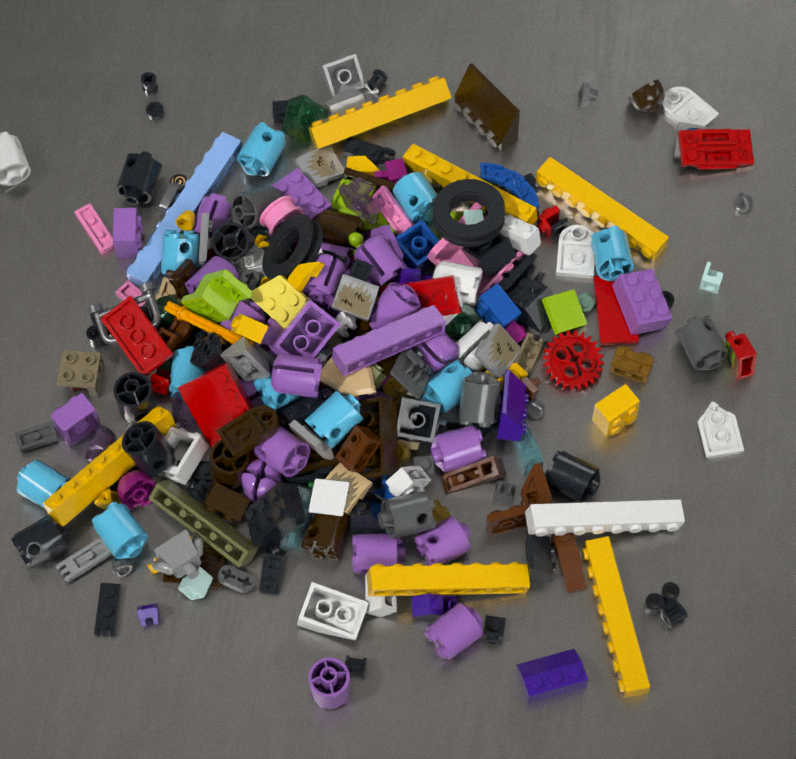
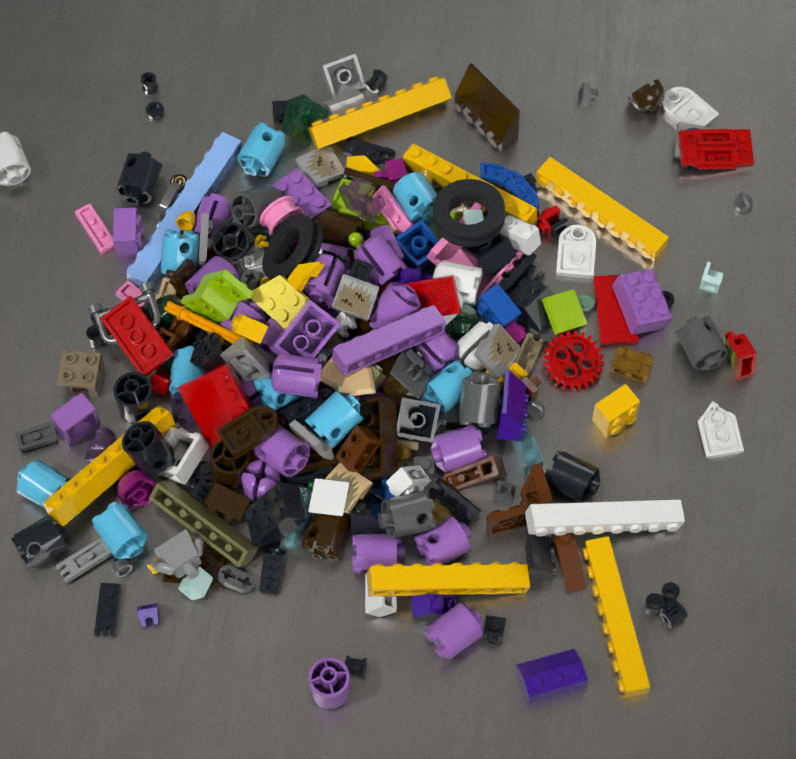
yellow slope [94,489,122,510] -> none
white slope [297,582,369,640] -> none
medium azure cylinder [591,225,634,281] -> none
none -> black hinge [429,478,482,526]

